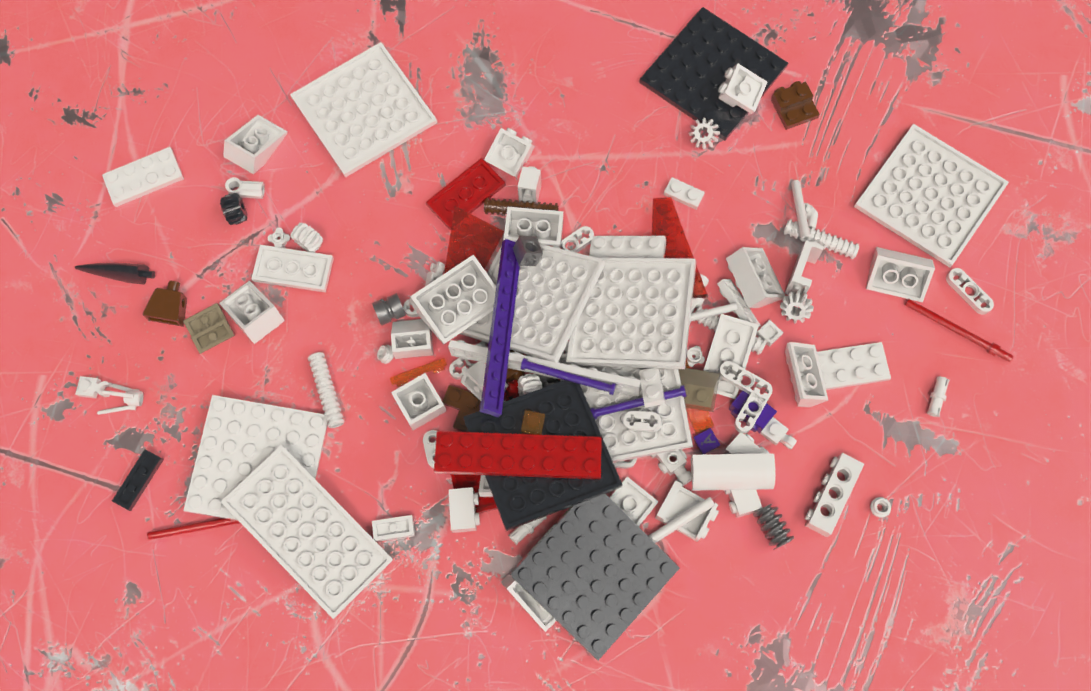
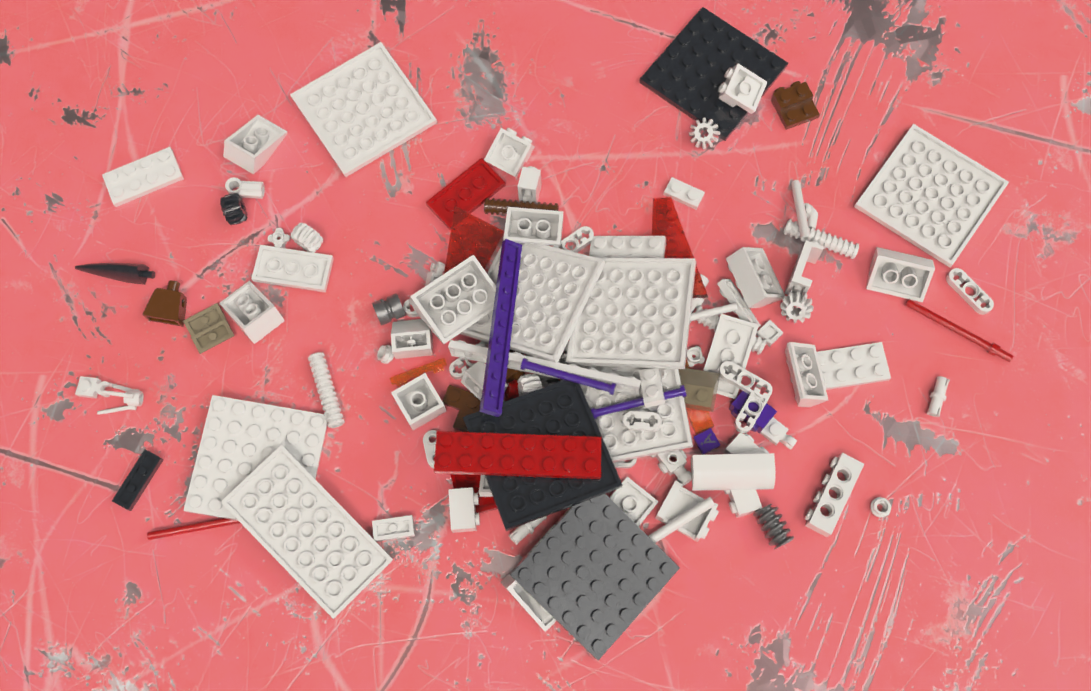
flat silver brick [513,236,543,266] -> none
clear orange plate [521,410,545,435] -> none

